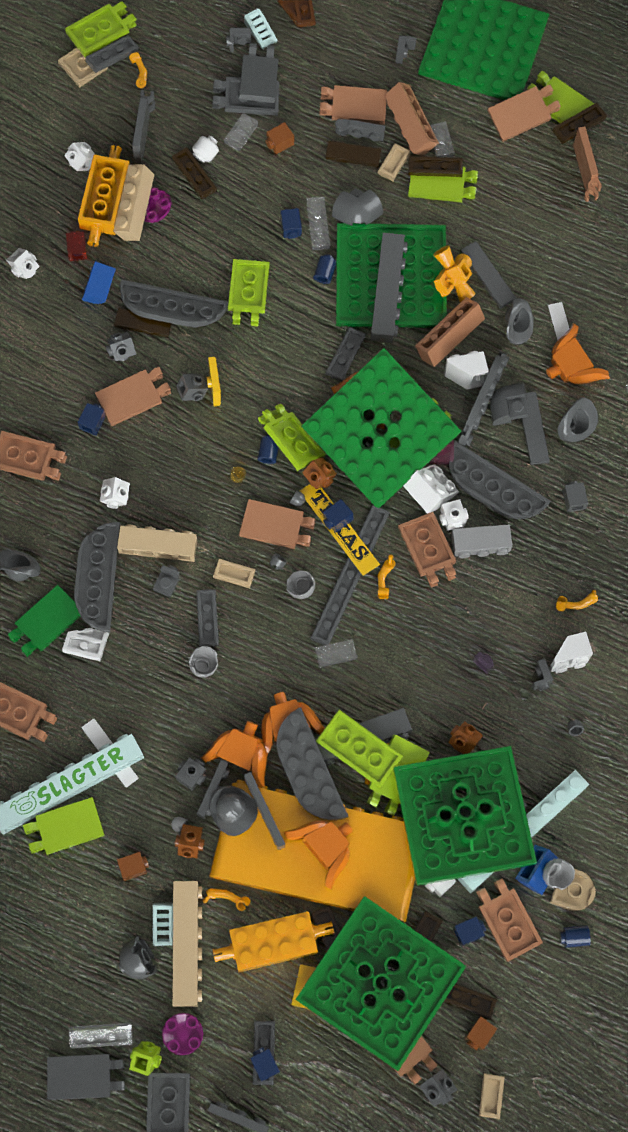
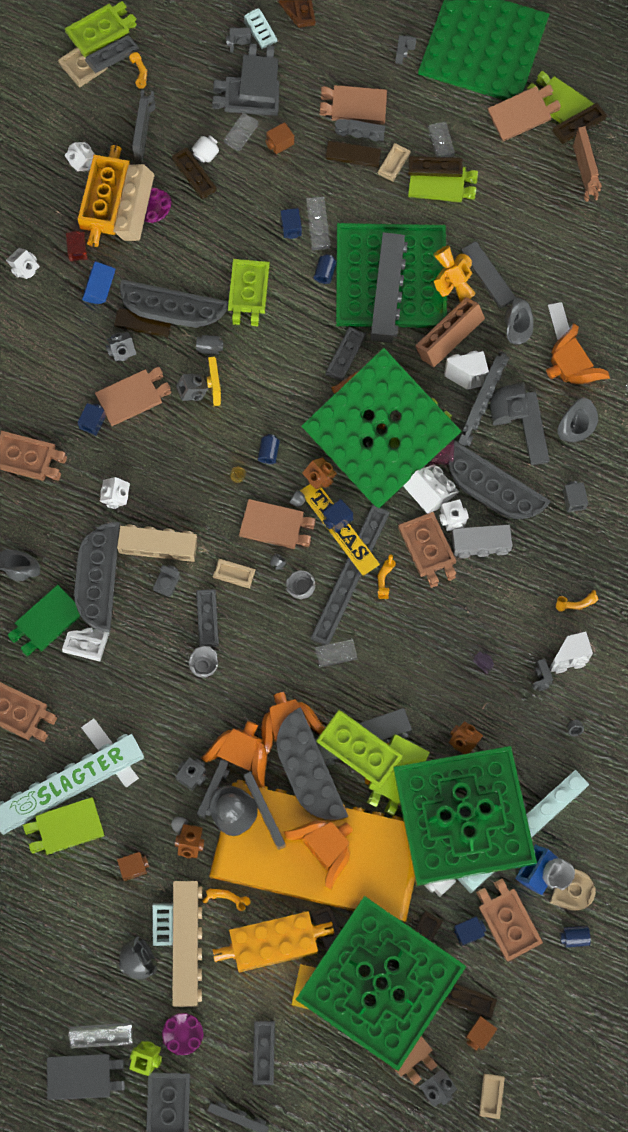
dark blue brick [250,1047,280,1082] -> none
lime tile [258,403,326,471] -> none
dark grey brick [332,188,383,226] -> none
nougat brick [384,82,439,156] -> none
none -> dark grey brick [196,335,223,355]

